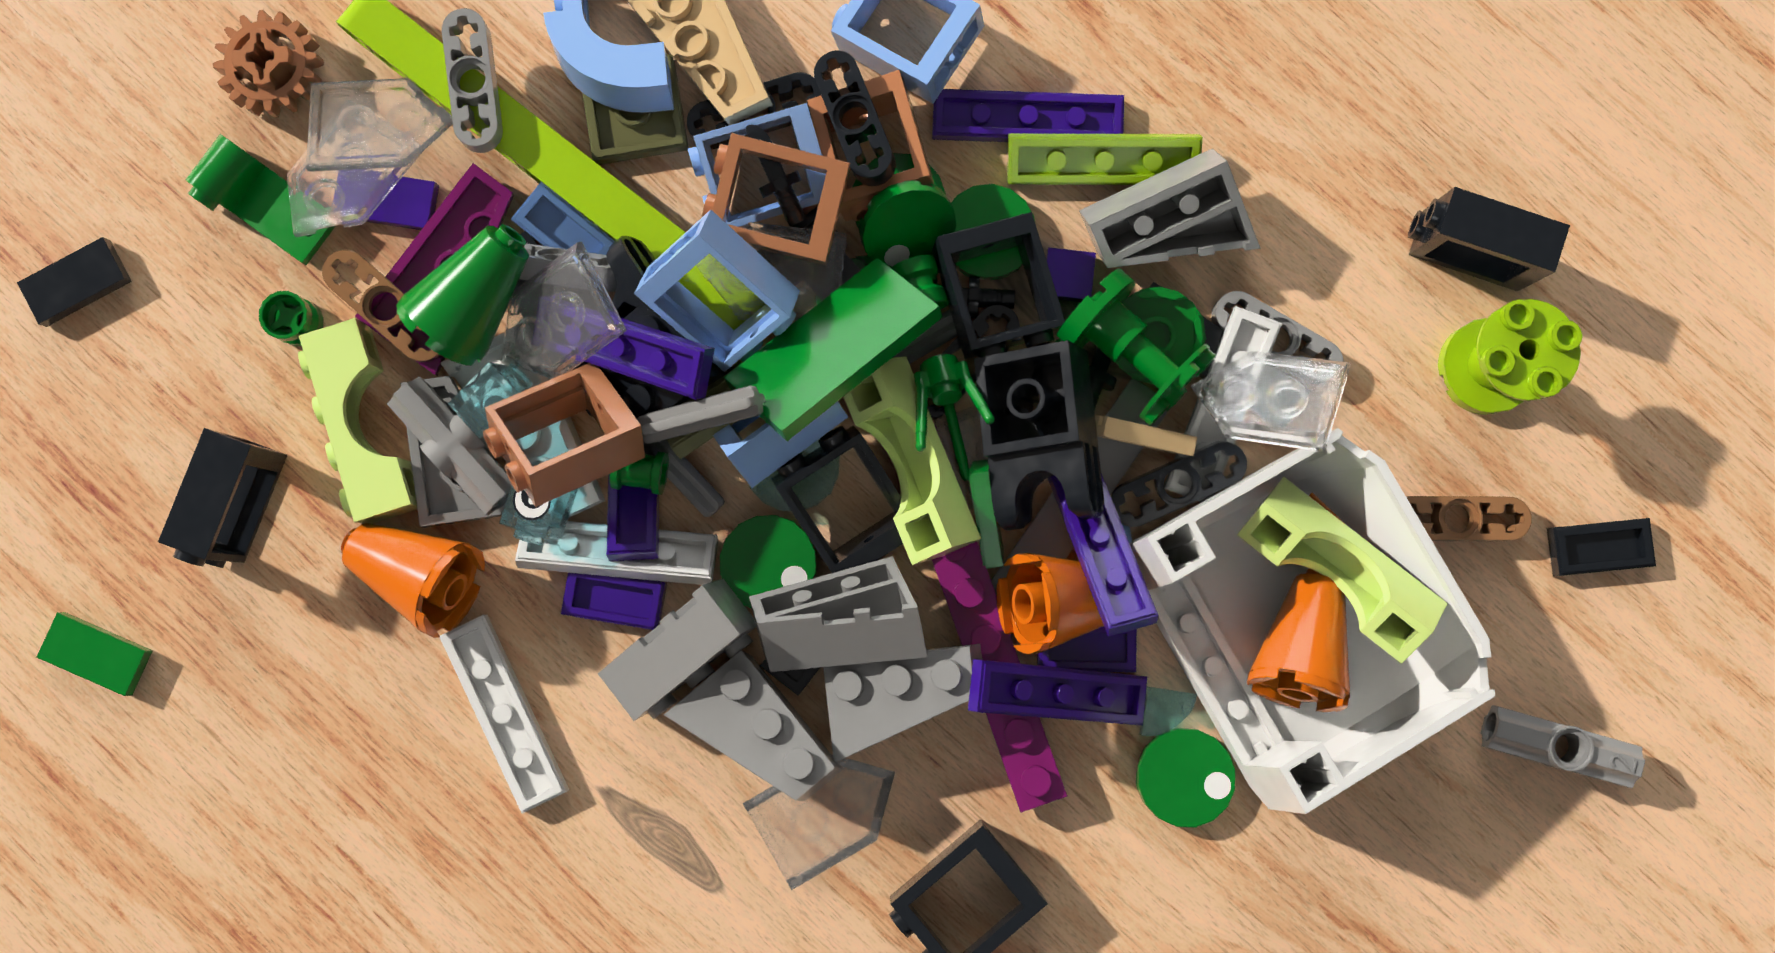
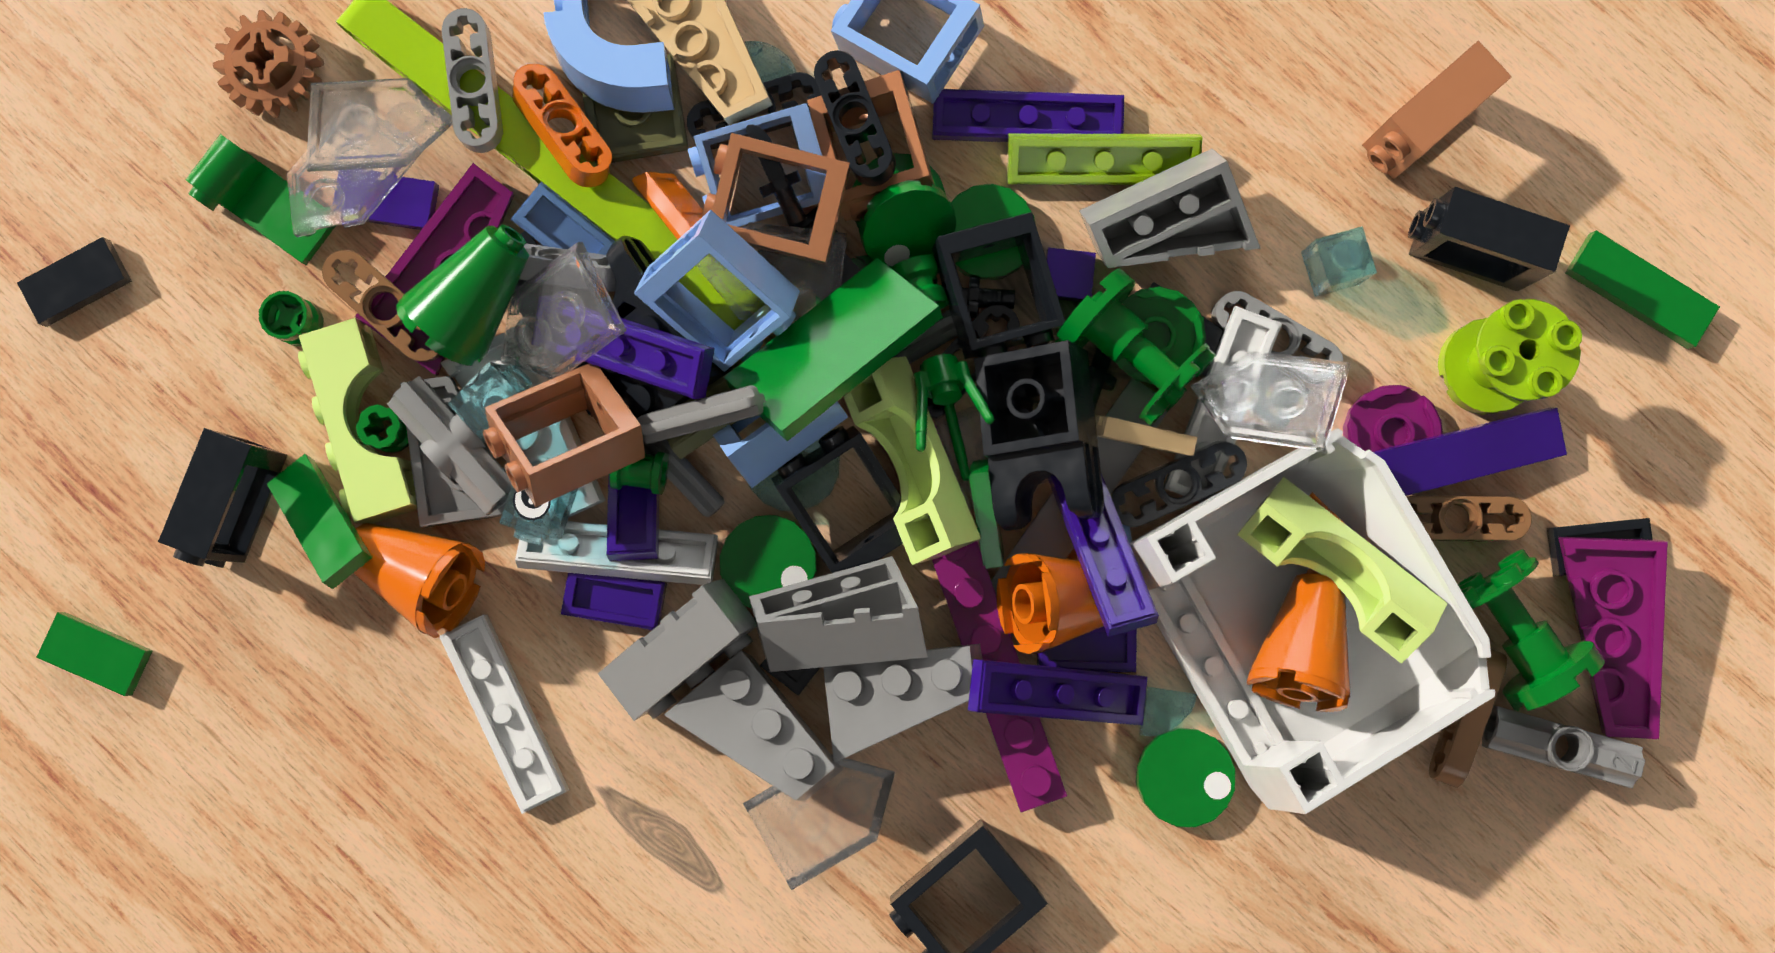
none -> green tile [267,454,373,589]
none -> green bush [356,405,409,453]
none -> orange beam [512,64,612,187]
none -> orange tile [632,172,703,240]
none -> clear light blue tile [745,41,797,82]
none -> clear light blue brick [1301,226,1377,297]
none -> magenta tile [1343,385,1443,452]
none -> nougat window [1362,40,1512,180]
none -> dark purple tile [1373,408,1567,496]
none -> medium nougat beam [1429,649,1507,788]
none -> green piece [1458,549,1605,711]
none -> magenta wing [1558,537,1668,739]
none -> green tile [1565,230,1720,349]

